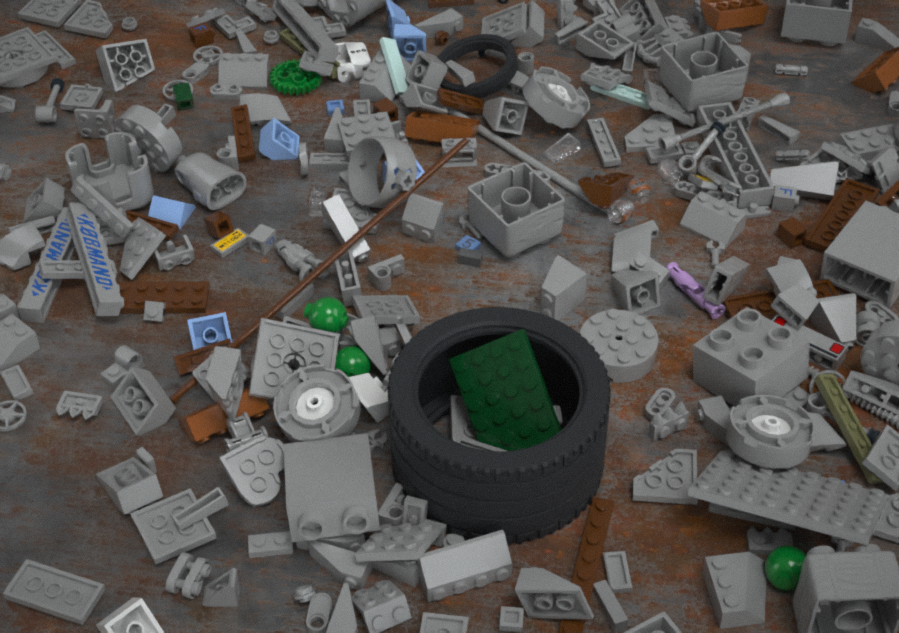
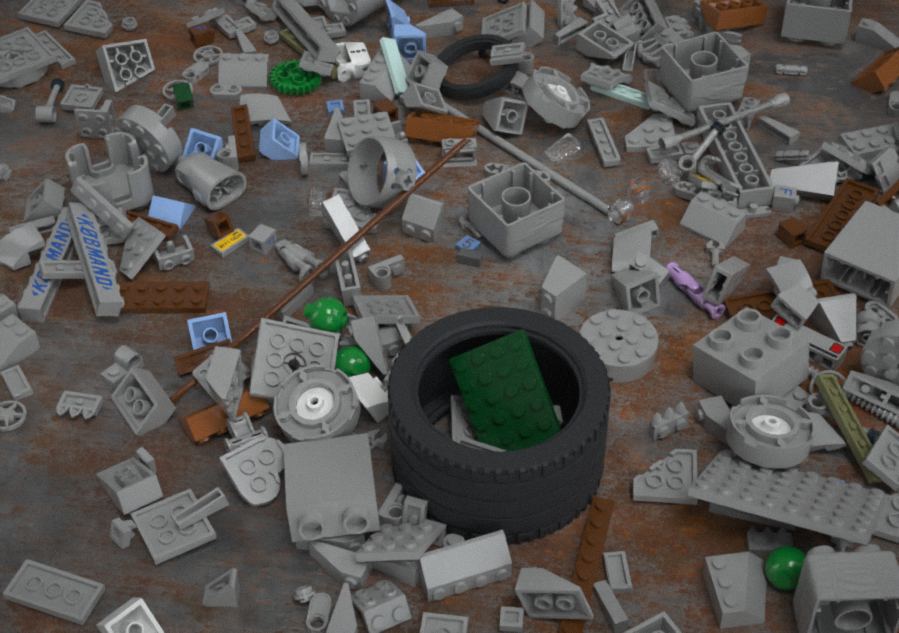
light grey plate [143,301,166,322] -> none
light grey brick [165,552,212,599] -> none
light grey plate [248,531,293,558] -> none
reddish brown plate [434,30,449,45] -> none
reddish brown plate [436,88,484,115] -> none
light grey piece [446,60,476,87] -> none
reddish brown wedge [578,172,634,209] -> none
light grey plate [645,388,675,420] -> none
none -> light grey tile [110,518,137,549]
none -> light blue slope [183,128,223,161]
none -> light grey plate [489,42,526,66]

